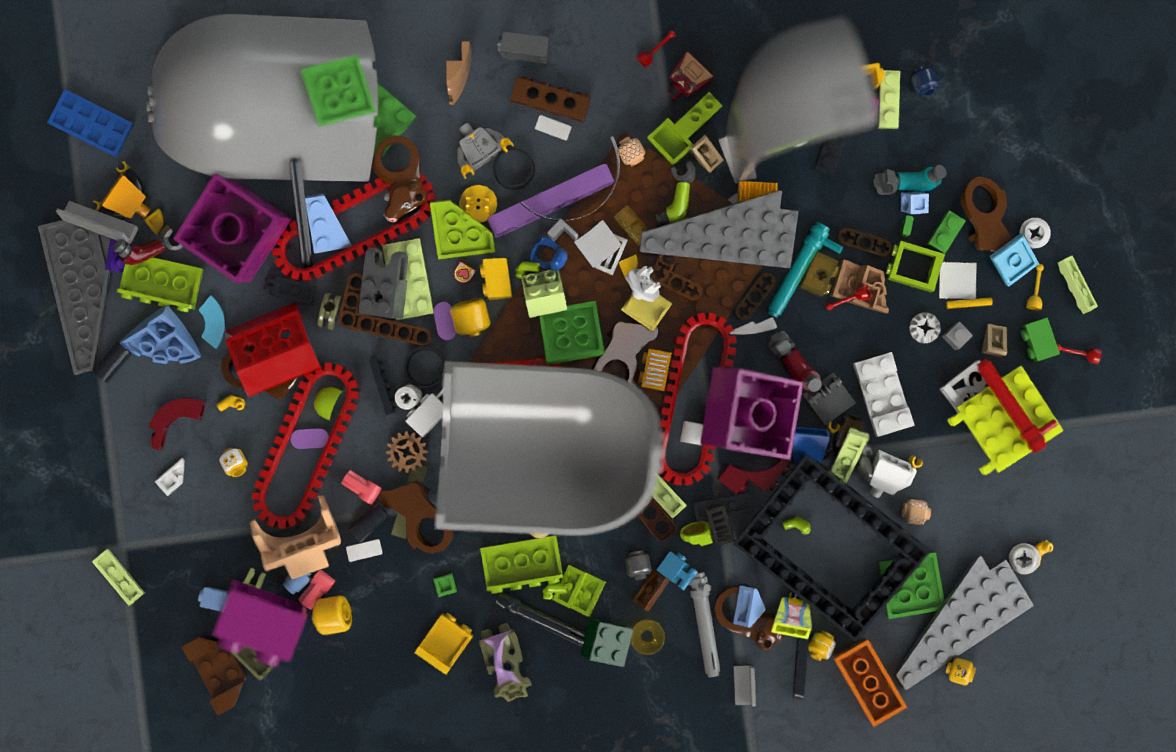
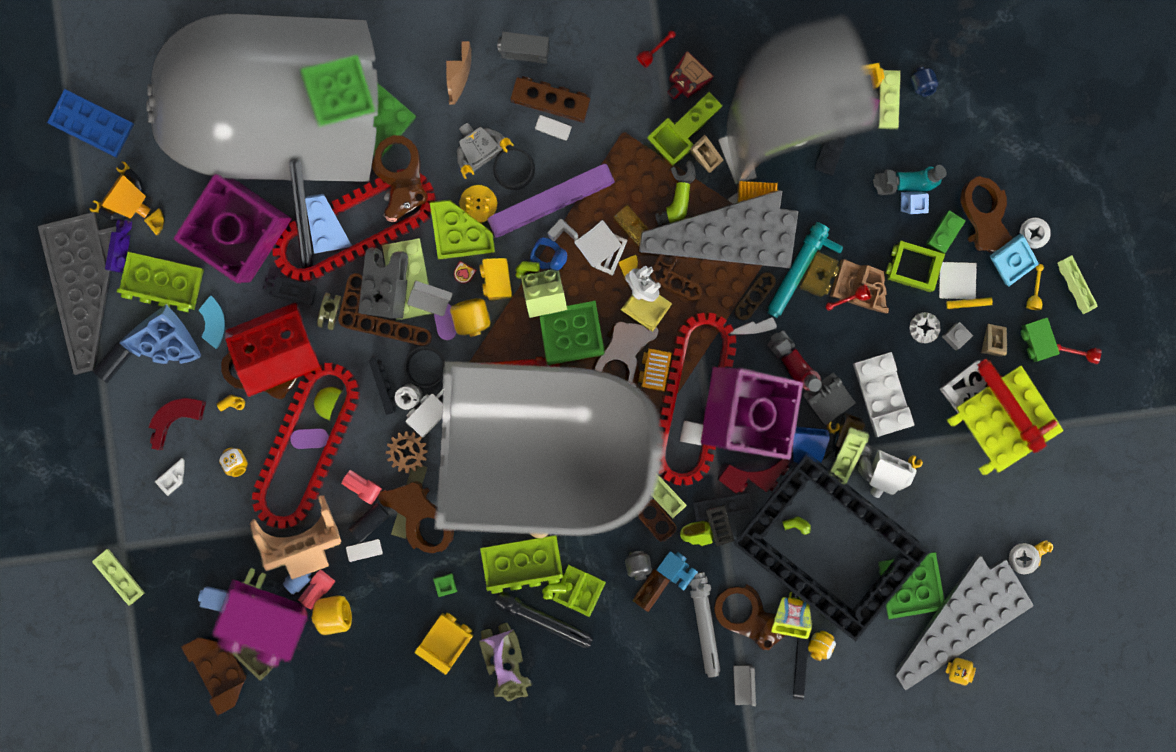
light grey panel [56,201,138,245] -> none
piece [113,225,183,265] -> none
white sticker [519,136,620,221] -> none
brick [580,618,633,667] -> none
light nougat head [617,137,645,167] -> none
clear yellow piece [630,619,665,655] -> none
light blue slope [733,585,766,627] -> none
orange brick [832,638,907,727] -> none
dark brown beam [837,228,892,257] -> none
bright green tile [900,215,914,237] -> none
light nougat head [901,499,931,525] -> none
none -> light grey panel [407,281,453,316]

